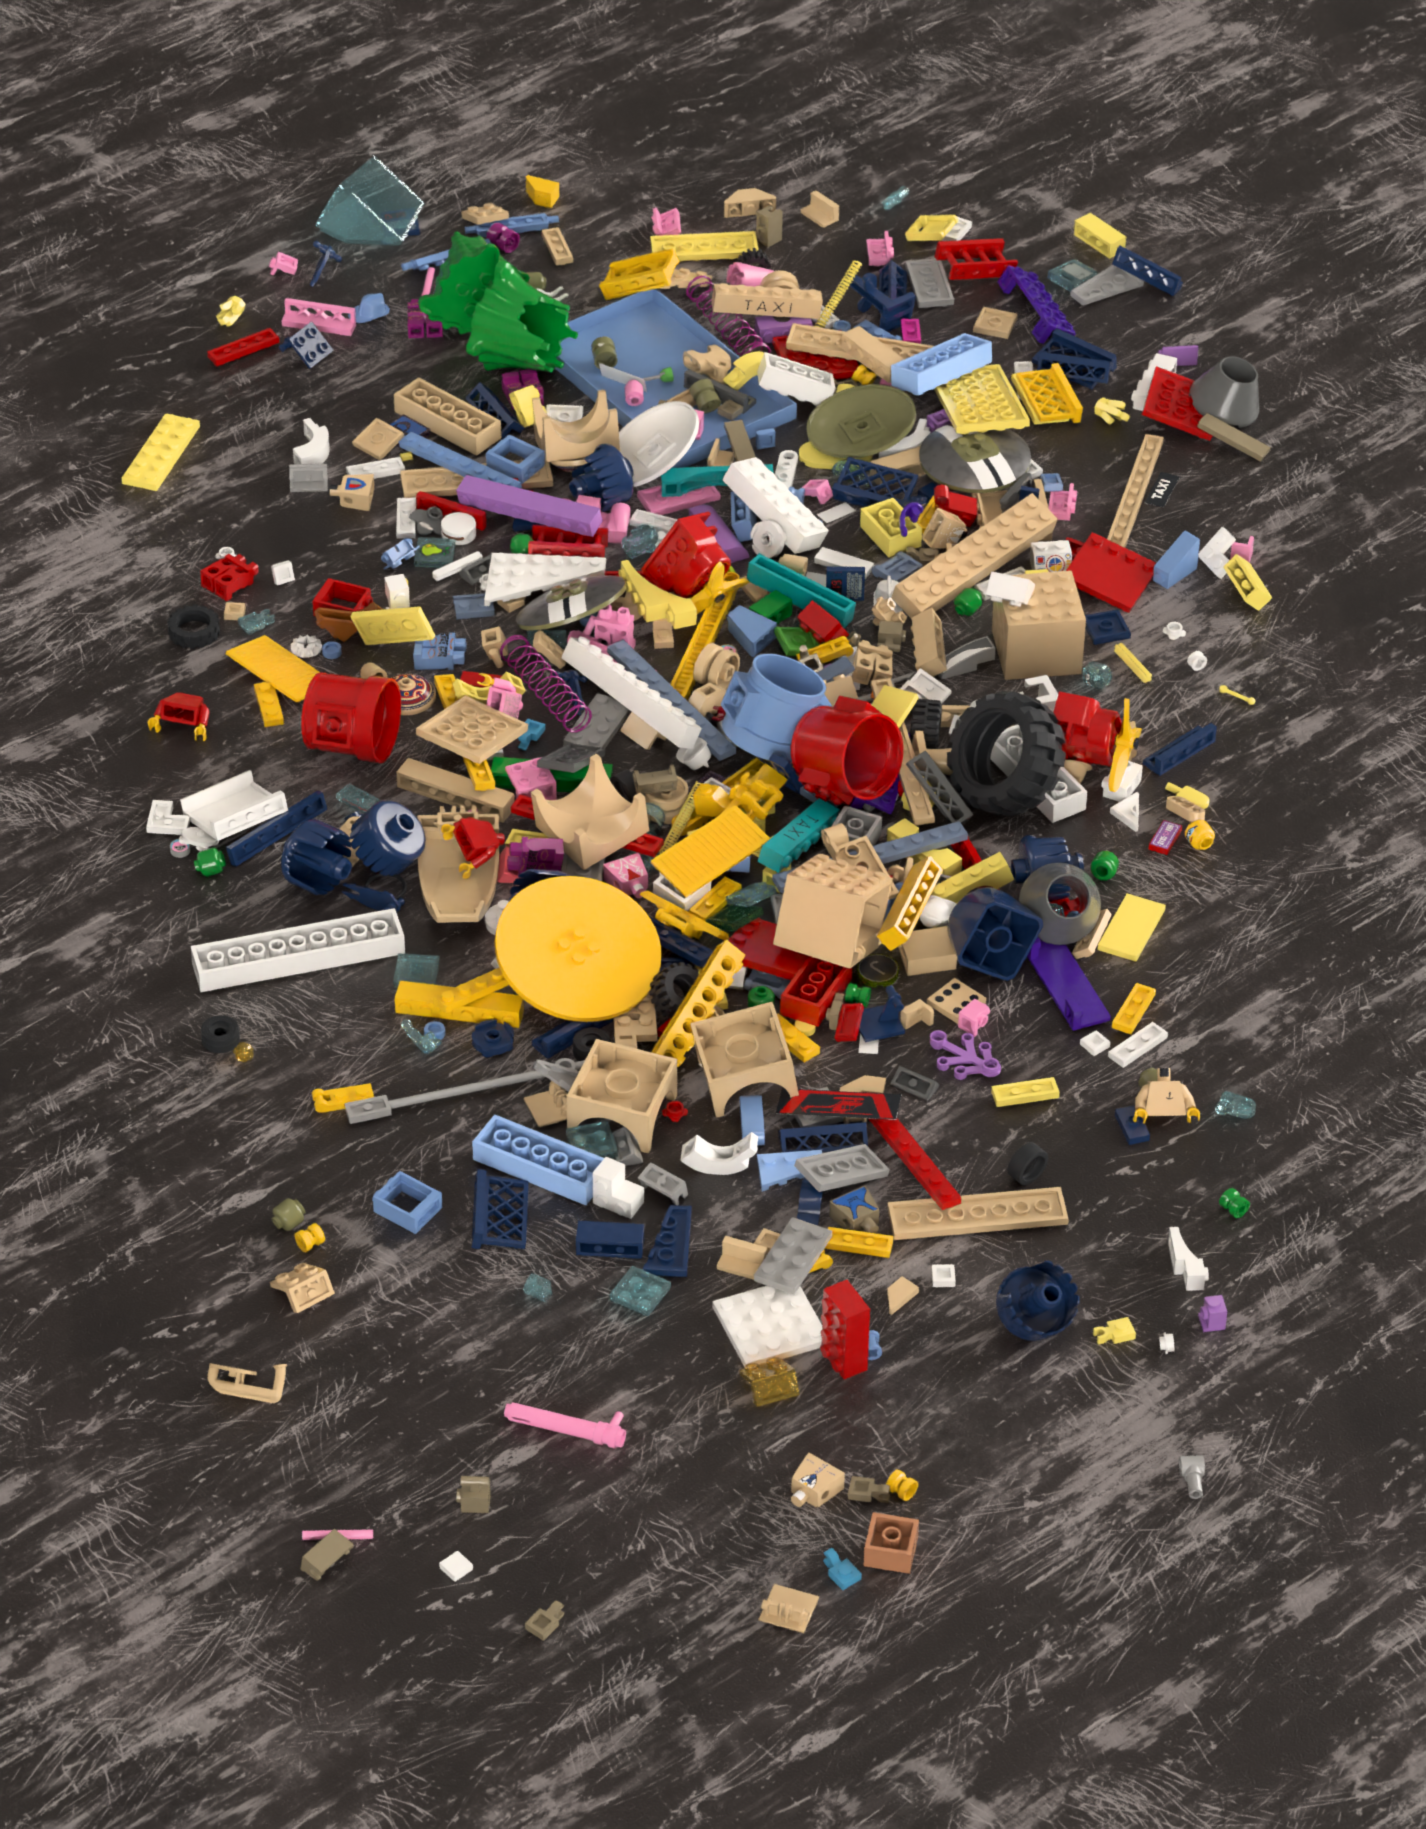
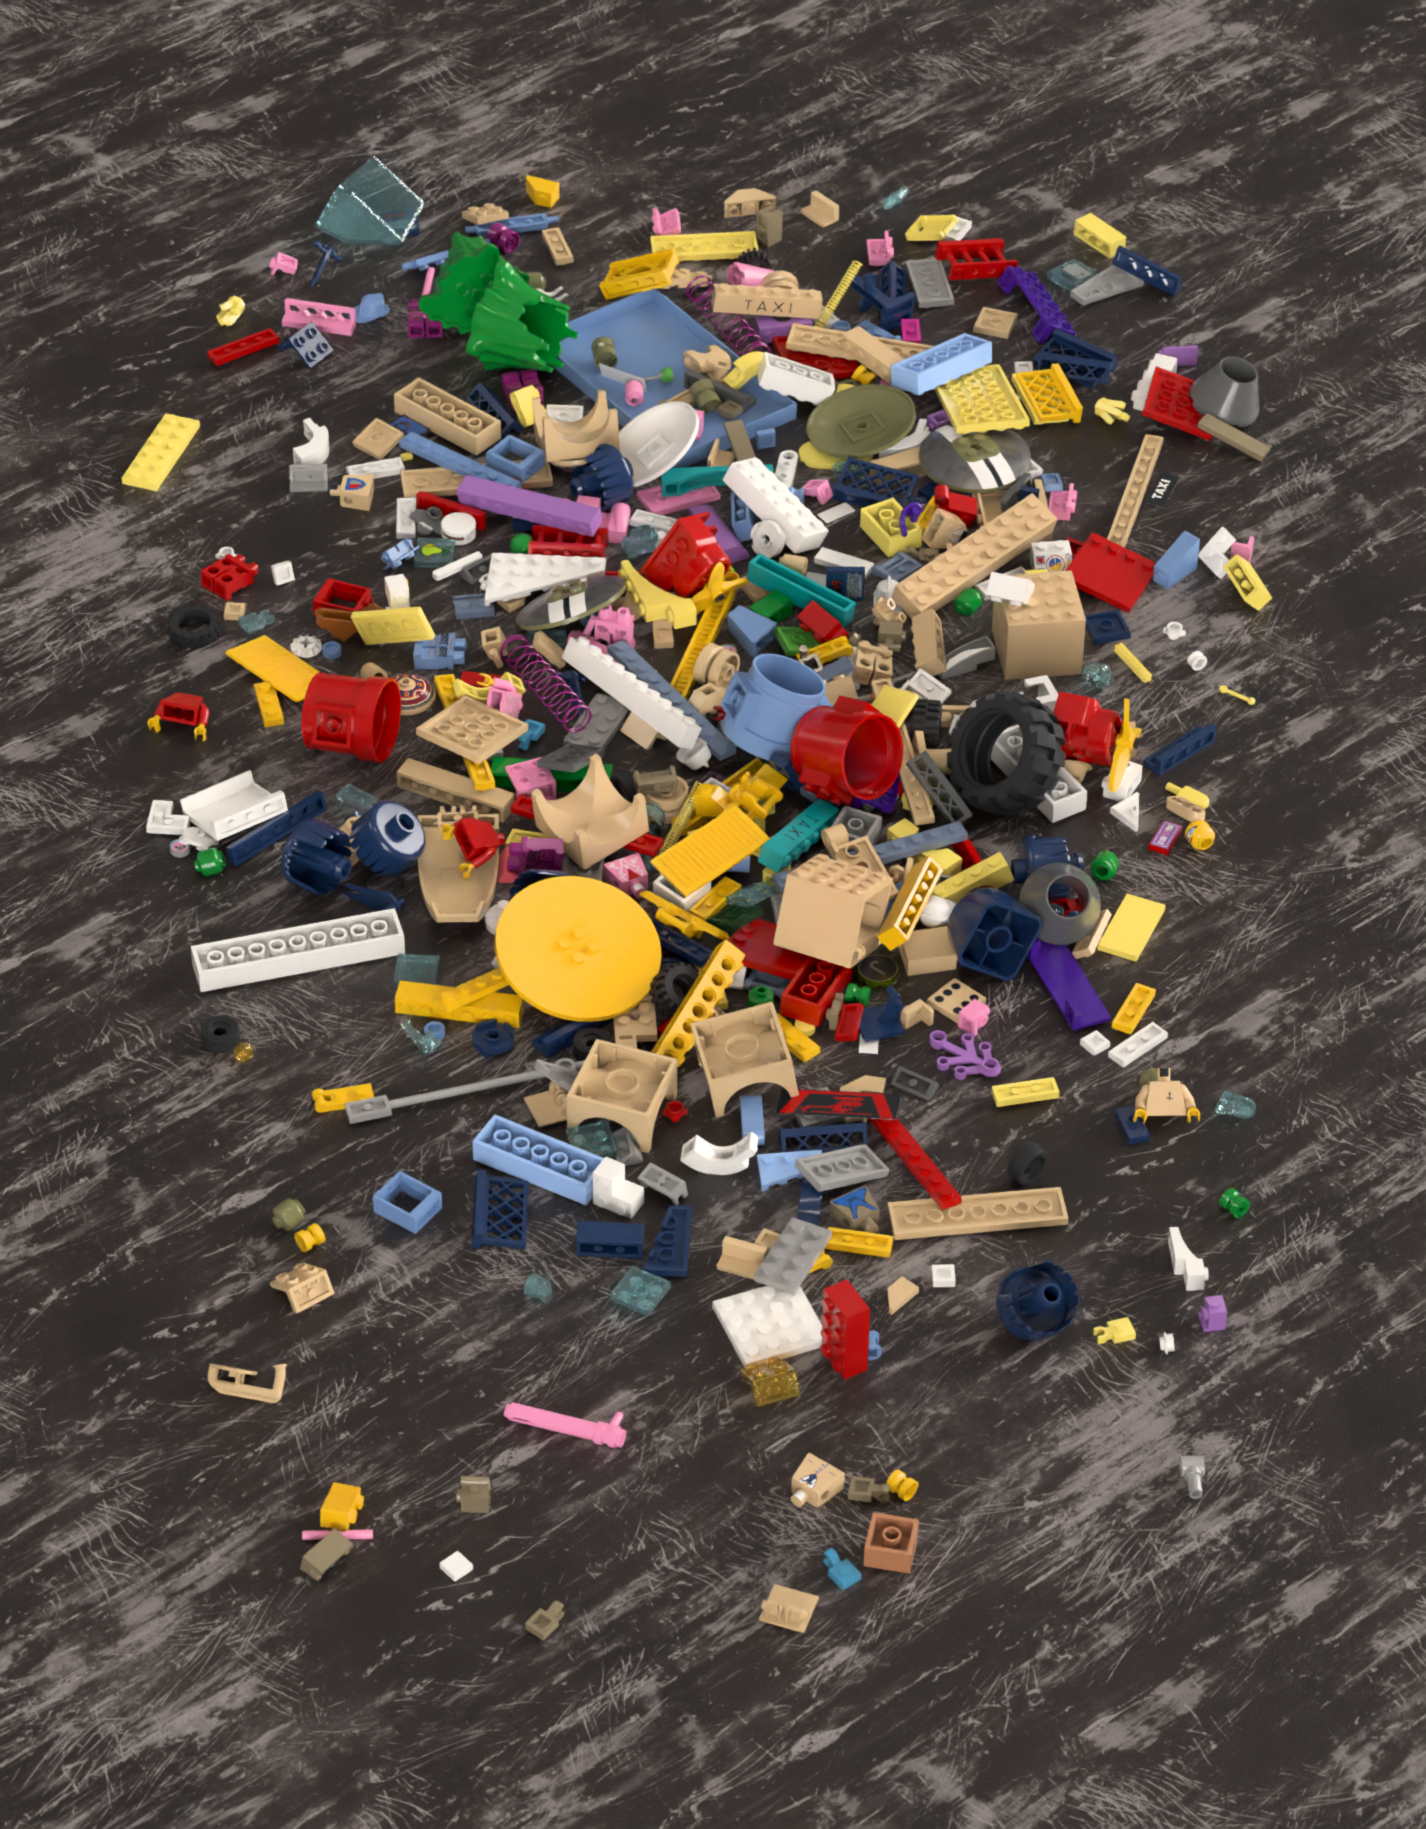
none -> yellow brick [320,1482,364,1532]

